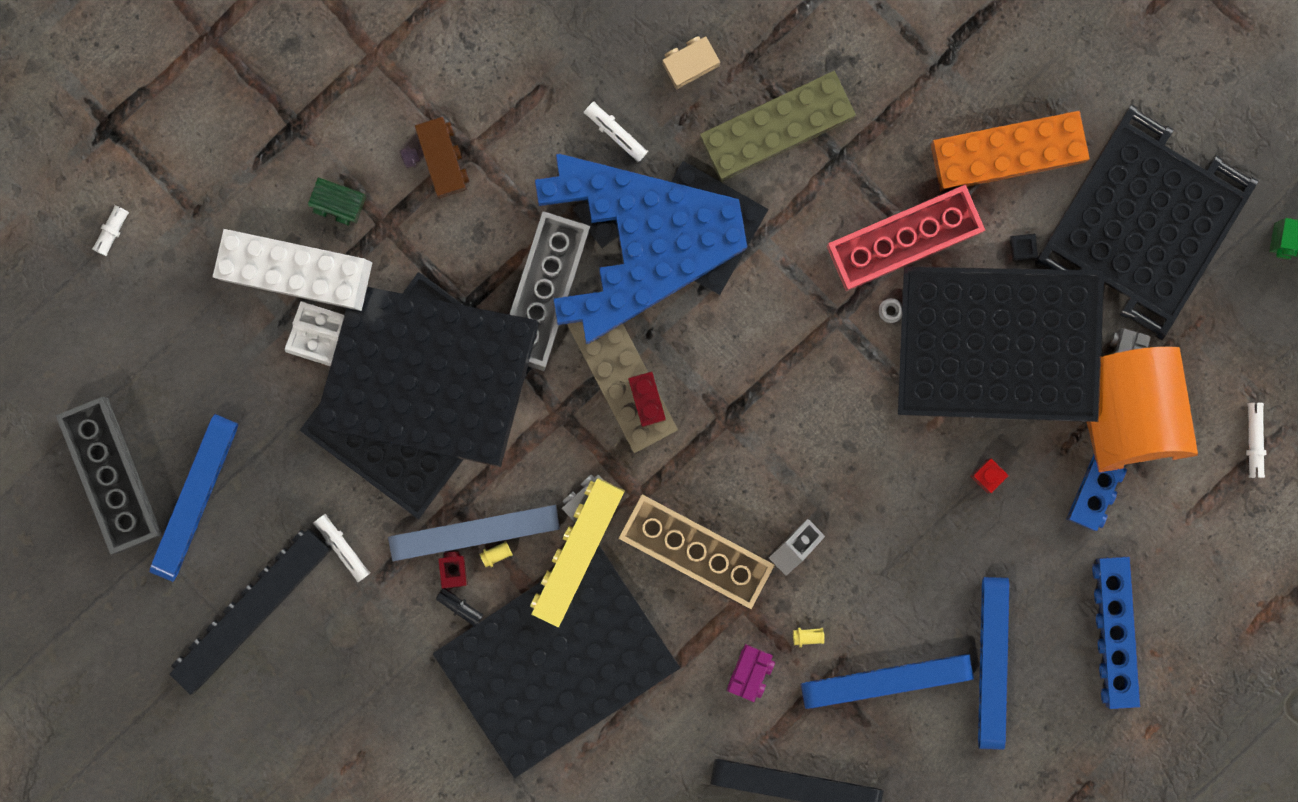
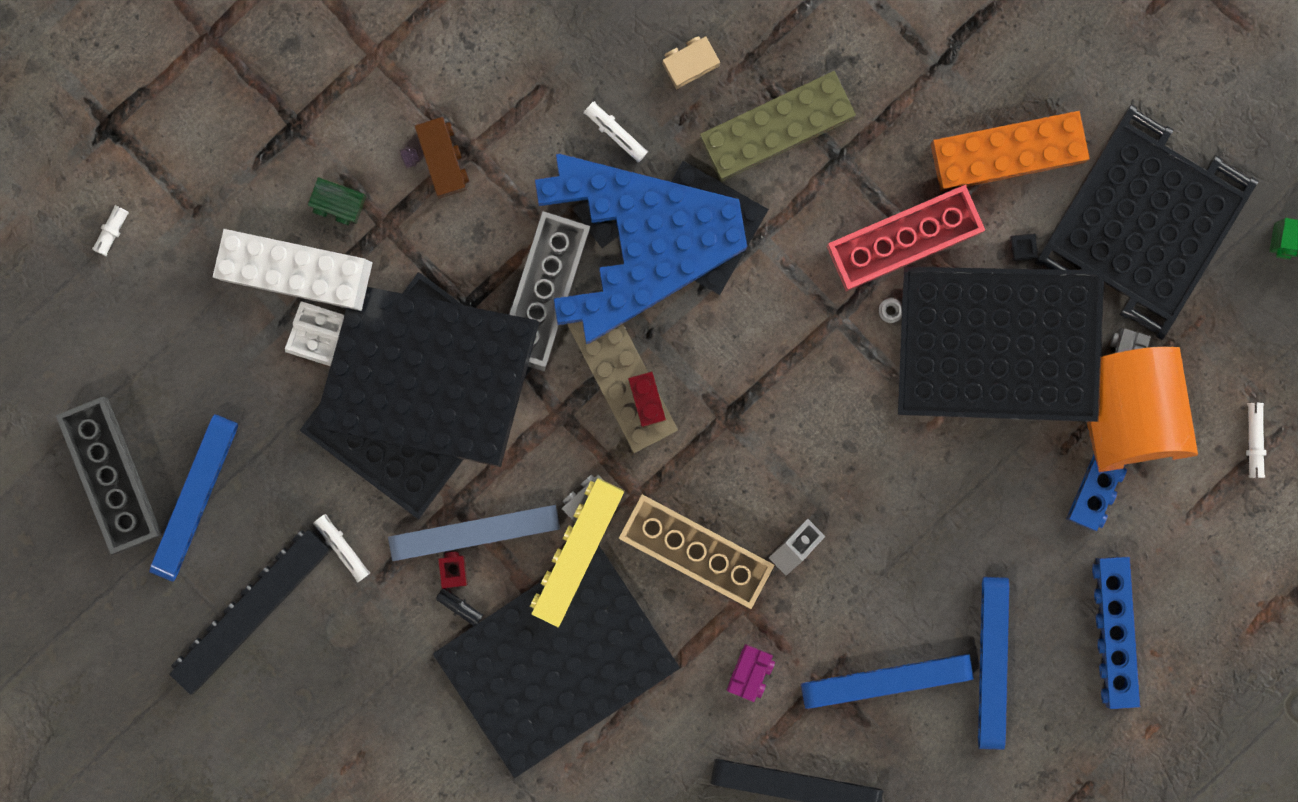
light yellow pin [480,541,513,568] -> none
light yellow pin [793,627,824,647] -> none
red brick [970,458,1009,494] -> none

